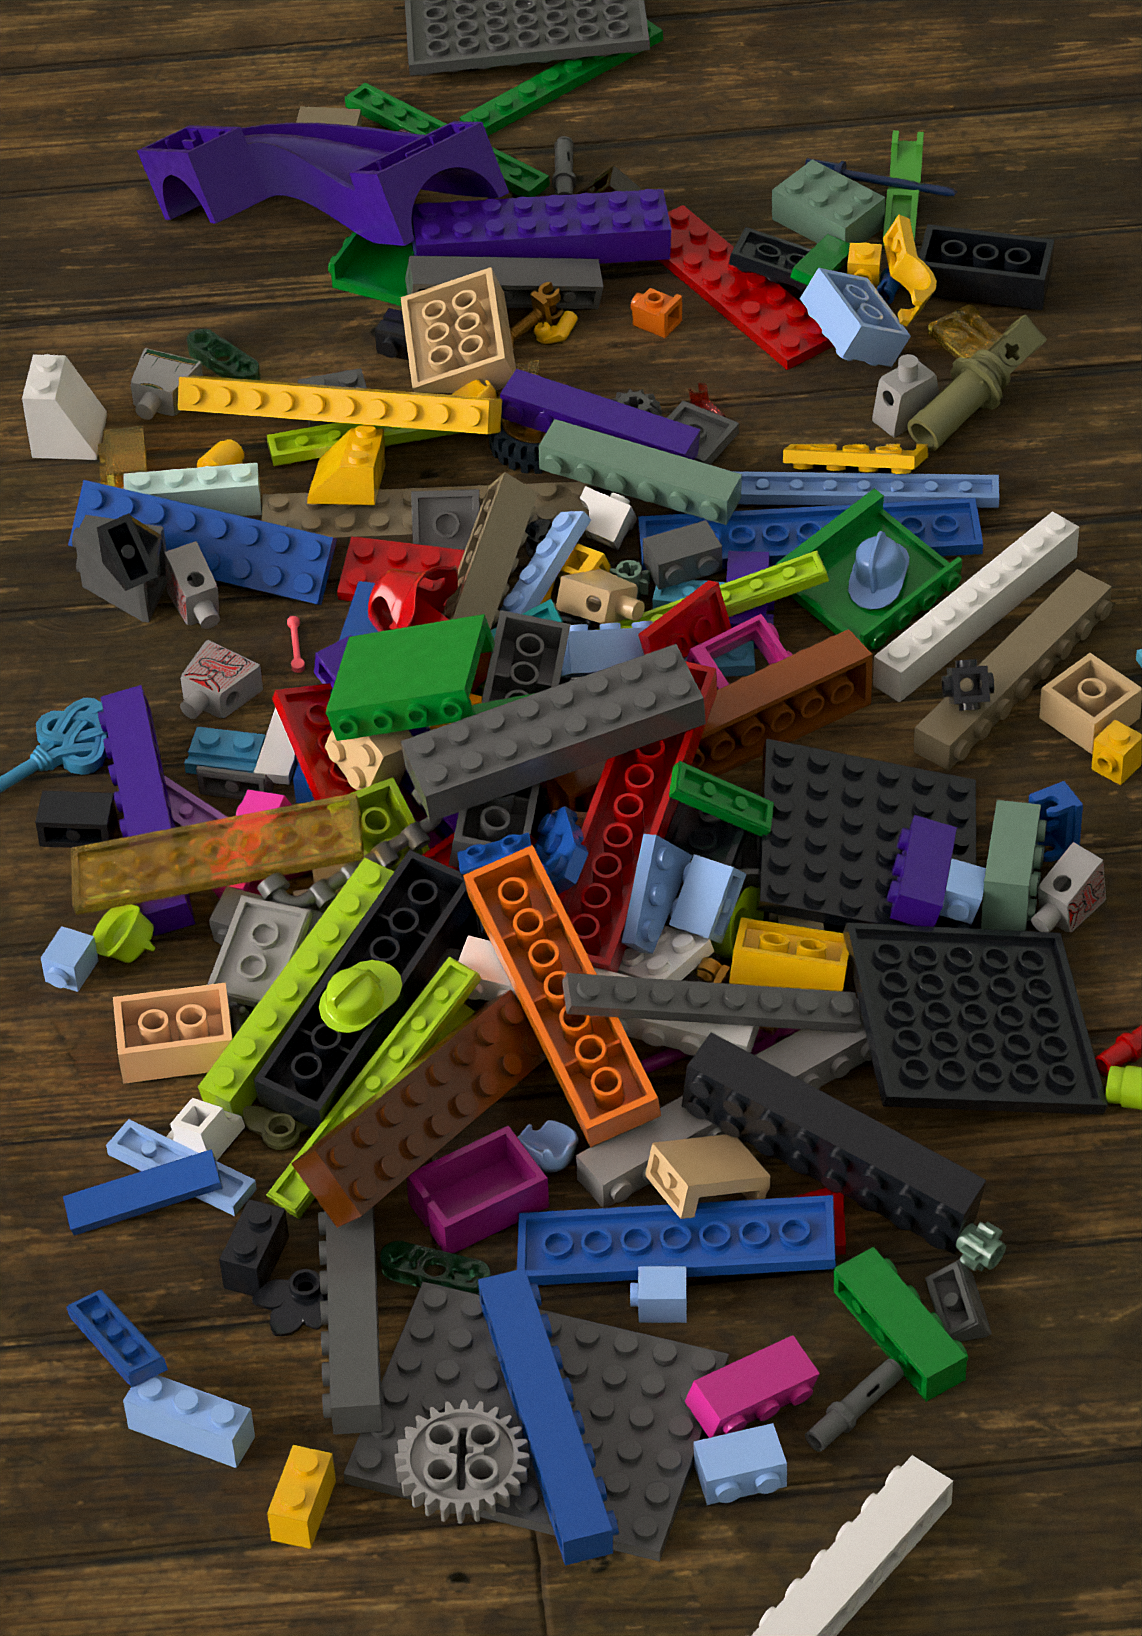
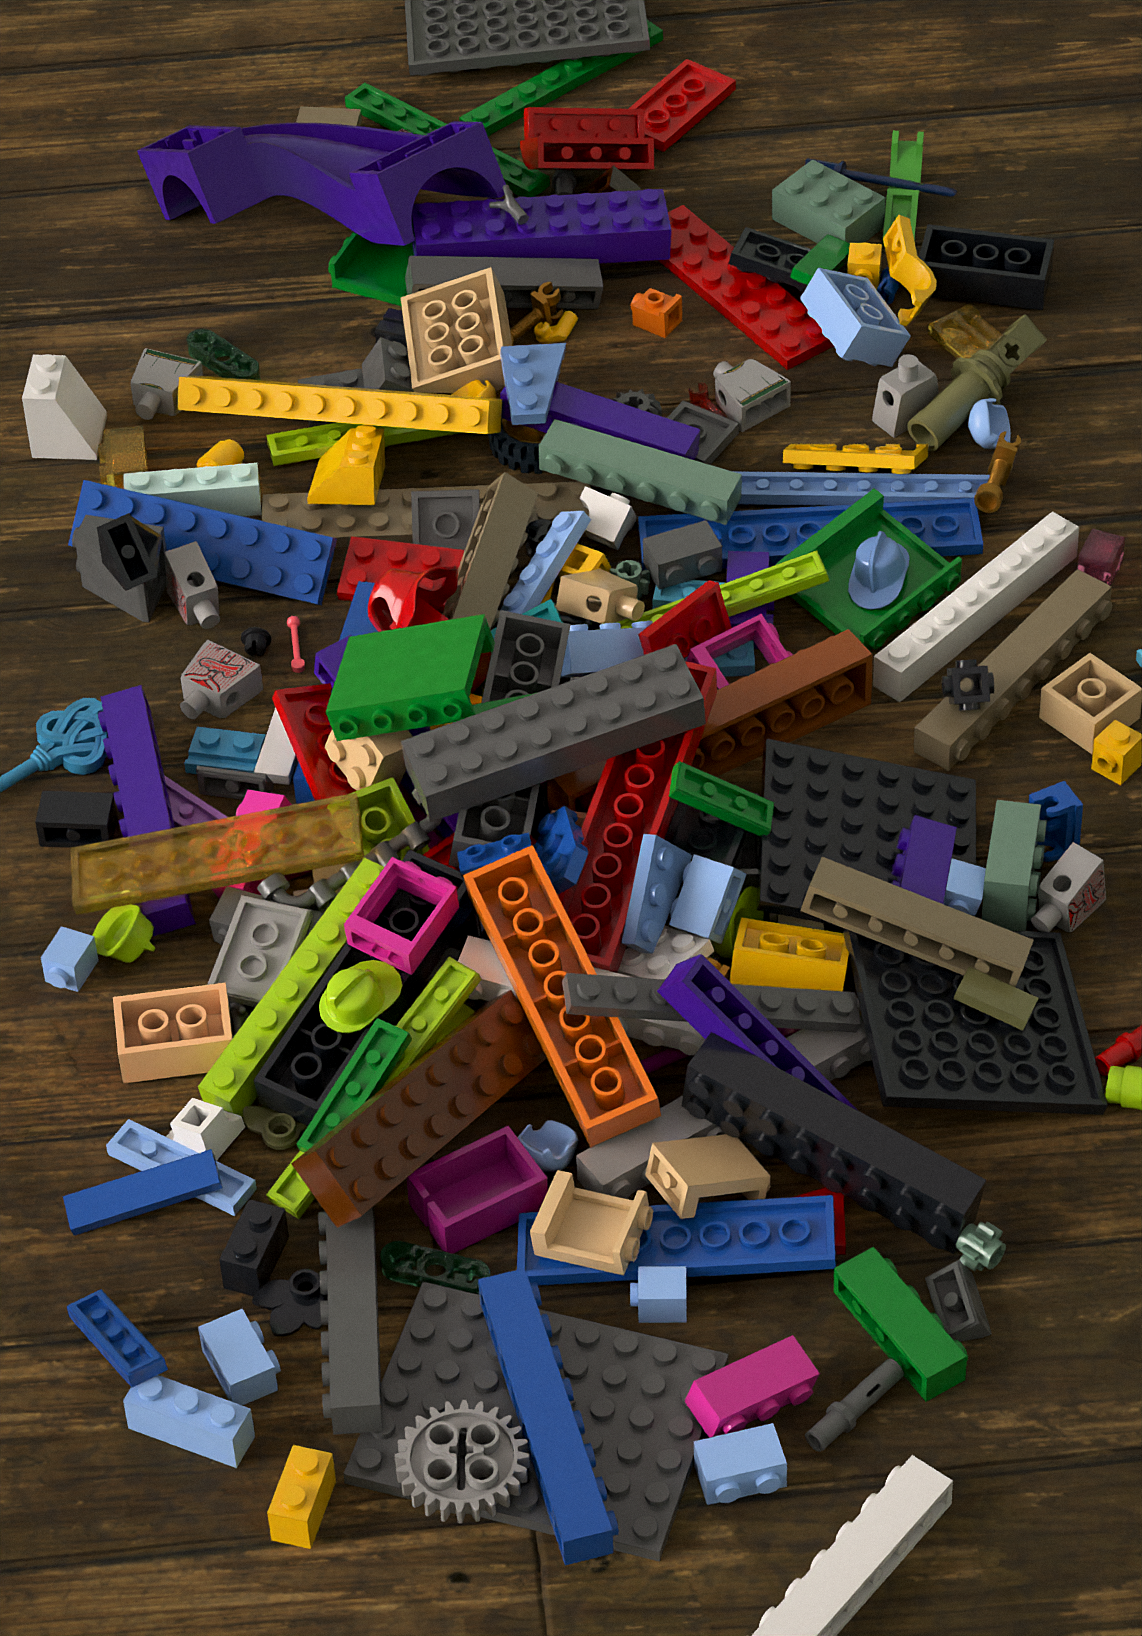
none -> light blue brick [198,1309,281,1405]
none -> black piece [241,627,272,656]
none -> green plate [297,1018,412,1153]
none -> dark pink window [344,857,459,975]
none -> dark grey brick [362,337,414,392]
none -> dark grey bar [489,185,529,225]
none -> medium blue wing [500,343,566,425]
none -> red brick [520,107,654,171]
none -> tan panel [530,1170,653,1276]
none -> red plate [628,59,736,152]
none -> dark purple brick [657,954,858,1111]
none -> light grey torso [713,359,791,432]
none -> dark tan brick [800,857,1034,987]
none -> olive tile [953,966,1038,1030]
none -> light blue hair [968,398,1011,449]
none -> pearl gold bar [974,431,1021,513]
none -> clear pink brick [1078,529,1125,586]

